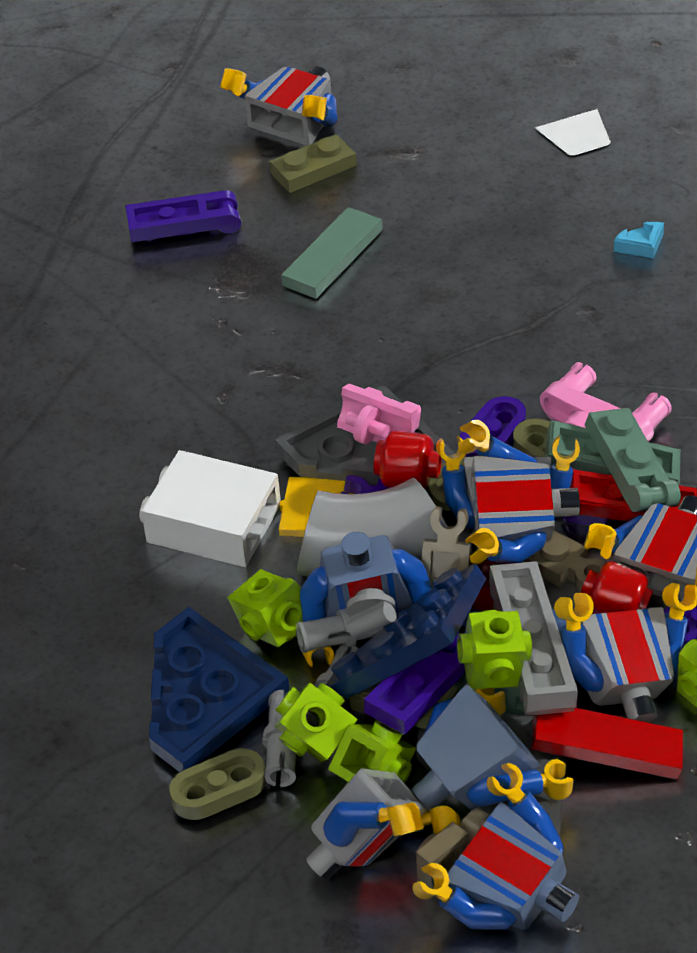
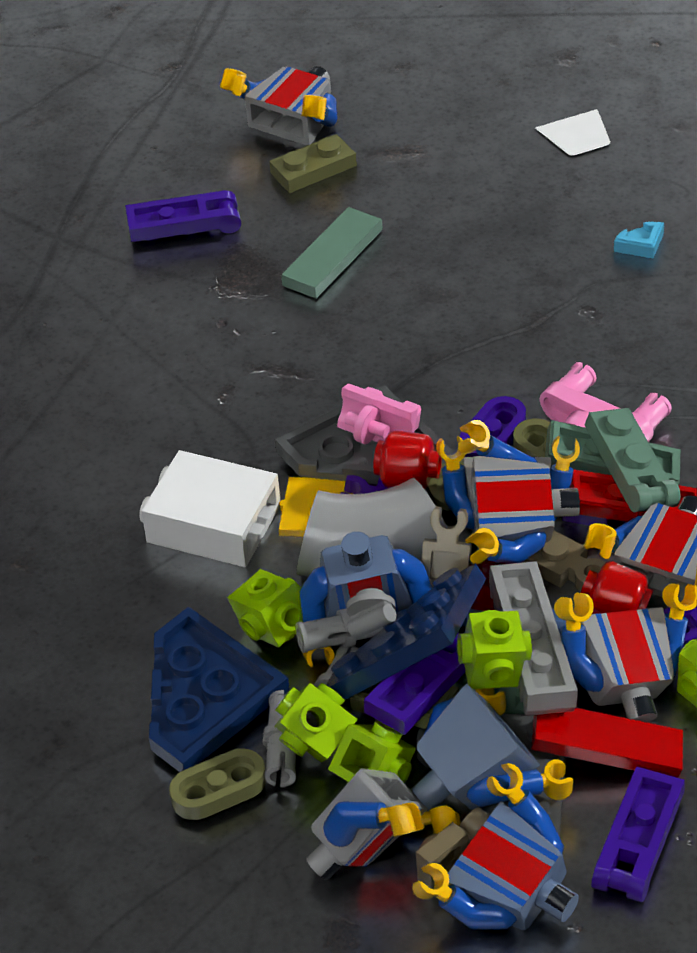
none -> dark purple plate [591,766,685,903]

